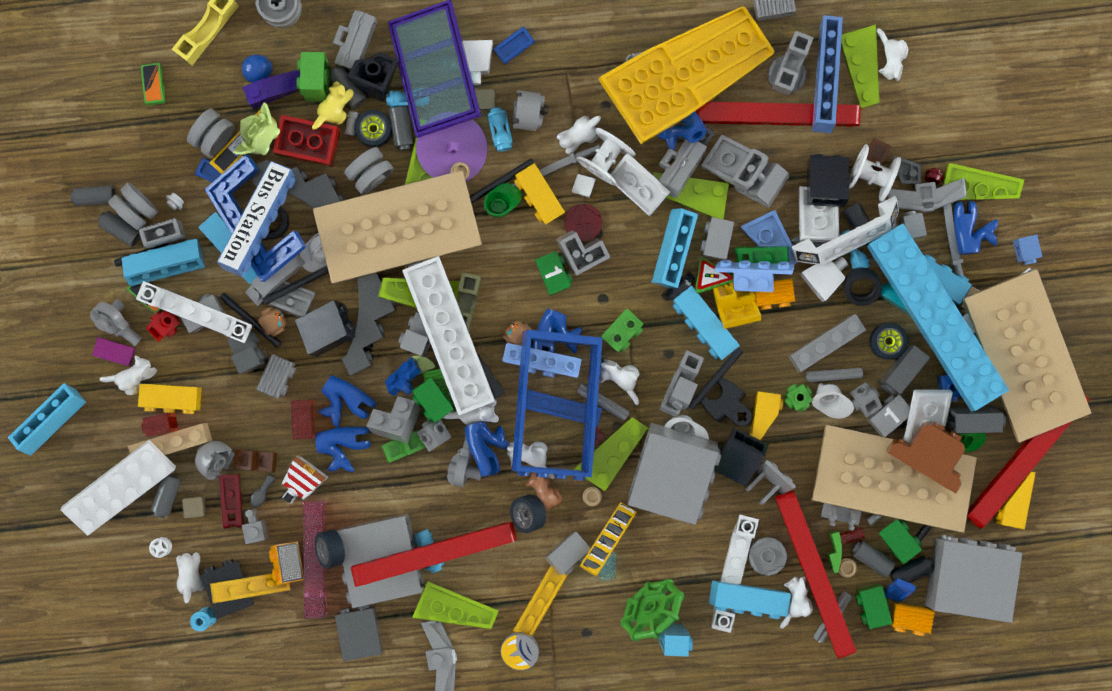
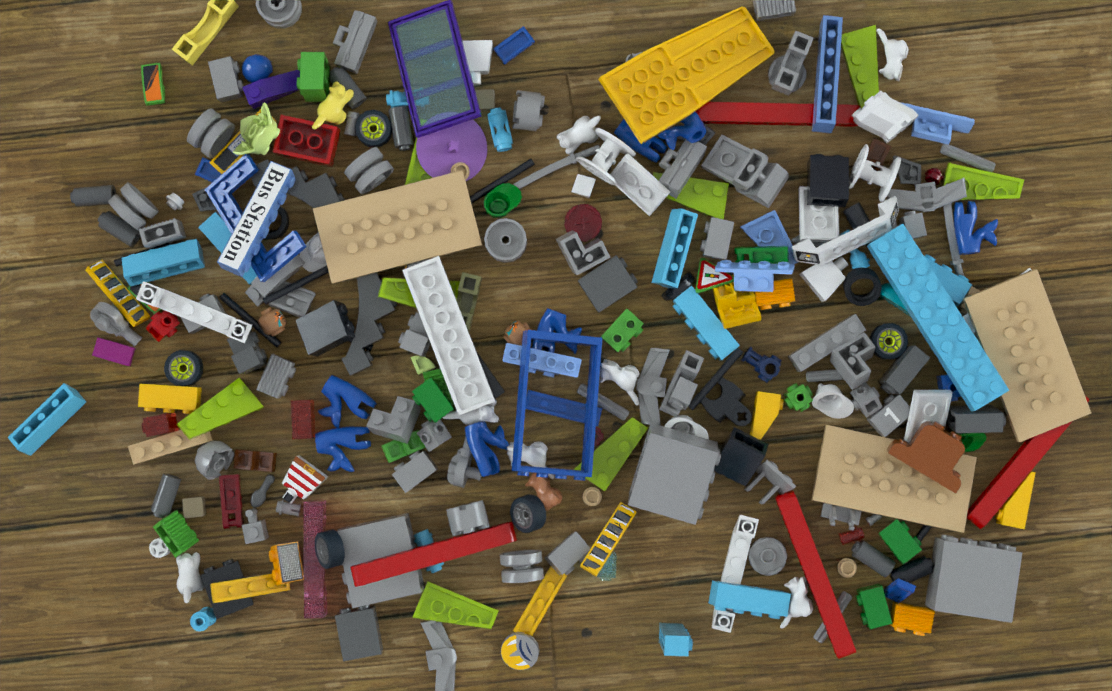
white plate [60,440,176,536] -> none
white animal [100,356,157,395] -> none
black slope [347,53,398,102] -> none
blue hinge [385,357,421,396] -> none
yellow brick [514,163,565,225] -> none
green brick [535,251,573,296] -> none
bright green plate [620,578,684,641] -> none
bright green slope [826,530,842,573] -> none
medium blue brick [1013,235,1042,265] -> none
none -> tile [85,260,150,327]
none -> bright green brick [153,510,199,558]
none -> wheel [164,350,204,386]
none -> lime wing [177,378,264,440]
none -> dark grey piece [192,187,217,212]
none -> light grey brick [208,57,244,103]
none -> light grey pin [276,500,301,517]
none -> light grey brick [392,450,438,493]
none -> light grey brick [446,500,490,536]
none -> light grey wheel [484,218,527,263]
none -> light grey wheel [500,550,544,583]
none -> dark grey brick [578,255,638,313]
none -> blue piece [614,119,668,163]
none -> light grey plate [636,348,670,425]
none -> dark blue connector [741,346,782,383]
none -> light grey brick [830,332,876,390]
none -> white brick [852,91,919,143]
none -> light blue bracket [902,103,975,145]
none -> light grey axle [940,144,996,172]

